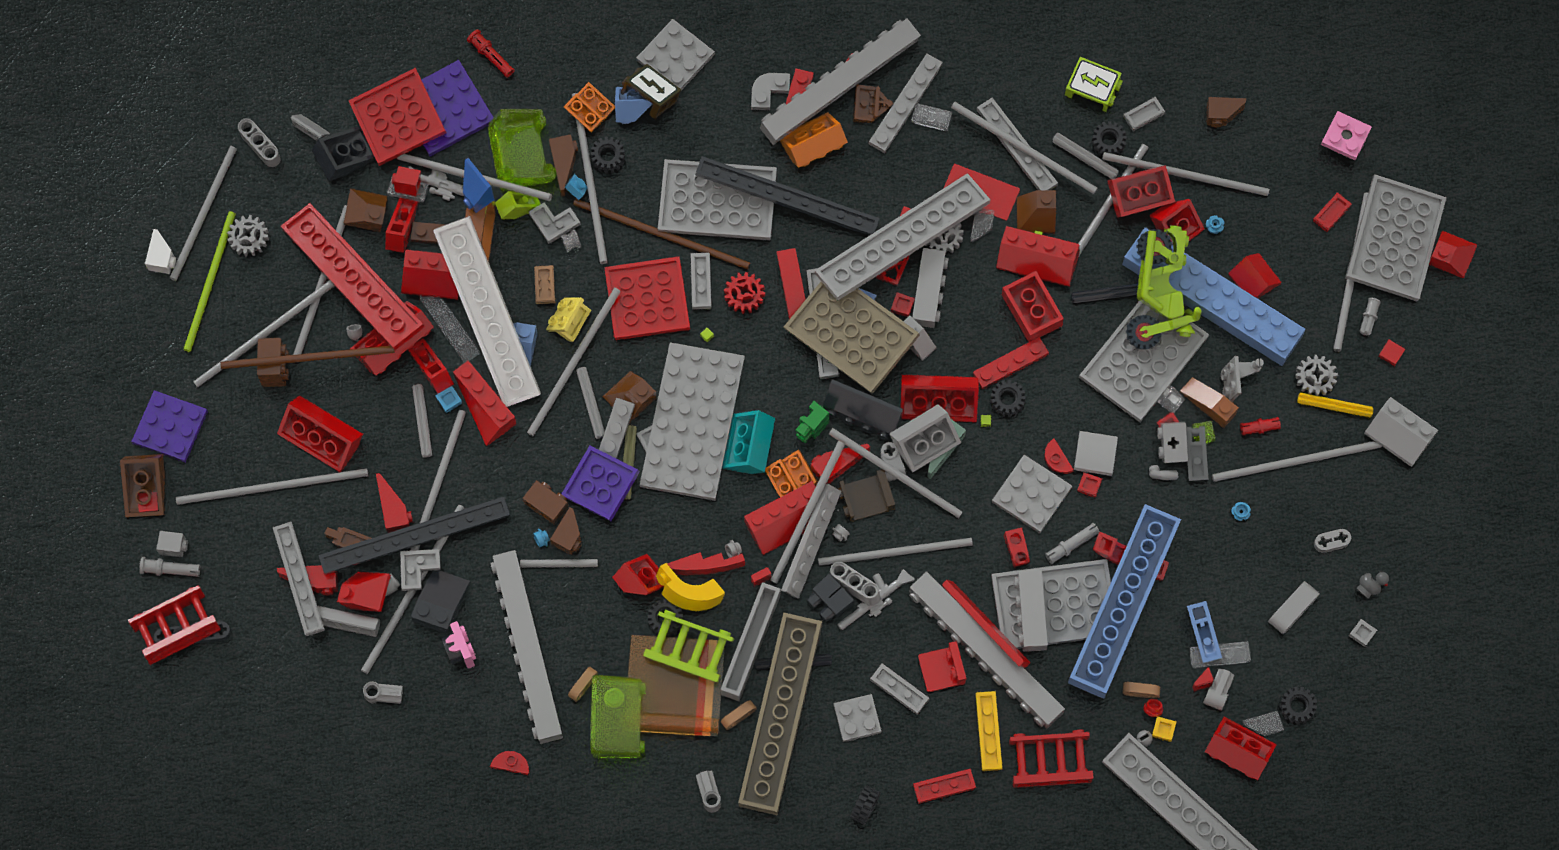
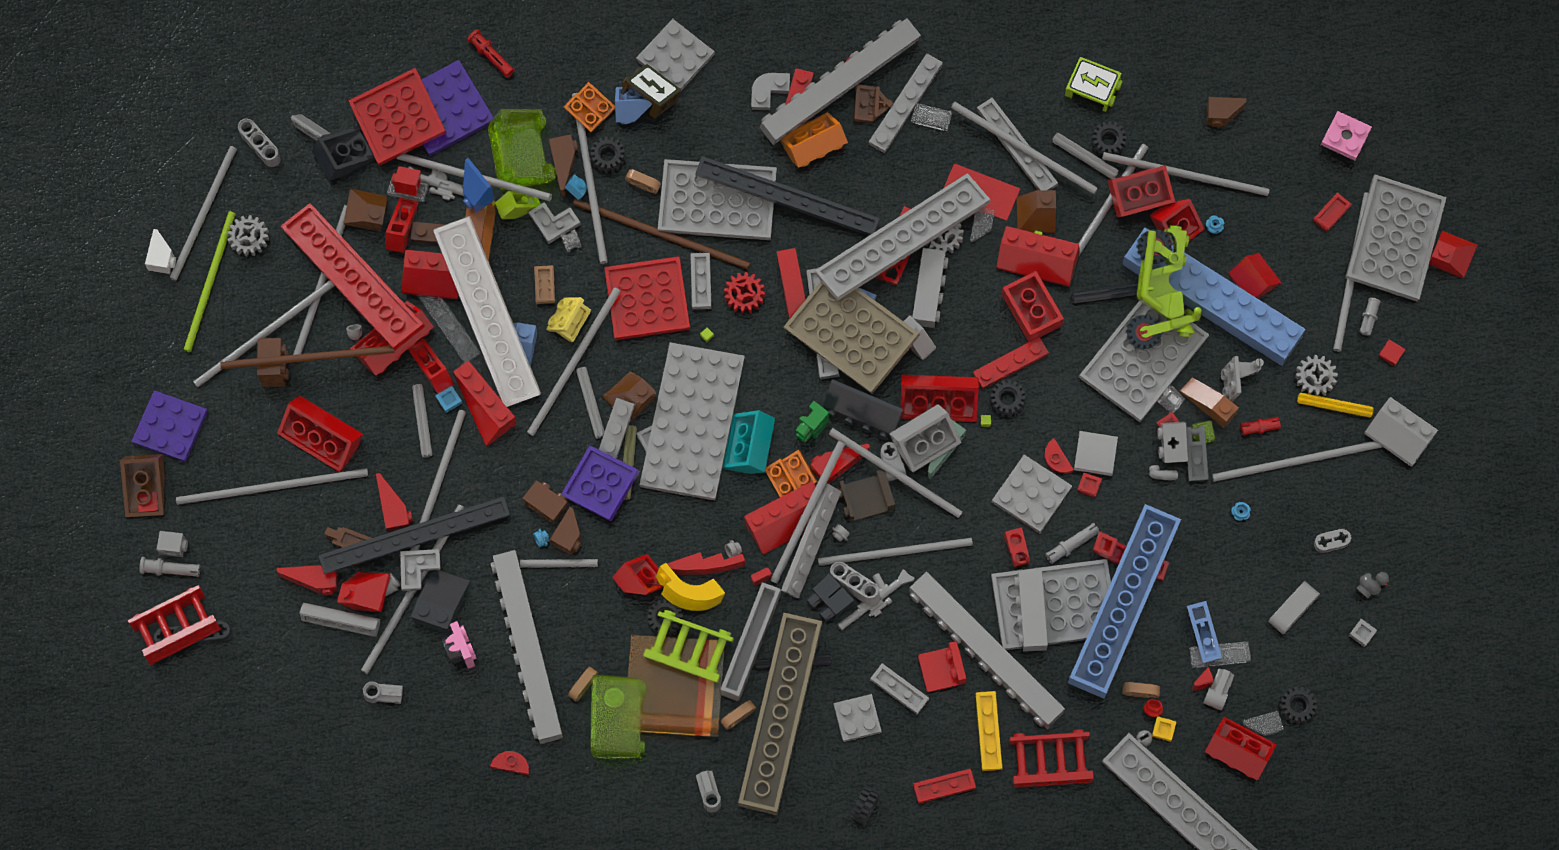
light grey tile [273,522,325,636] -> none
red plate [891,293,915,317] -> none
red tile [942,580,1030,668] -> none
light grey tile [1123,97,1165,131] -> none
none -> medium nougat beam [625,170,661,194]

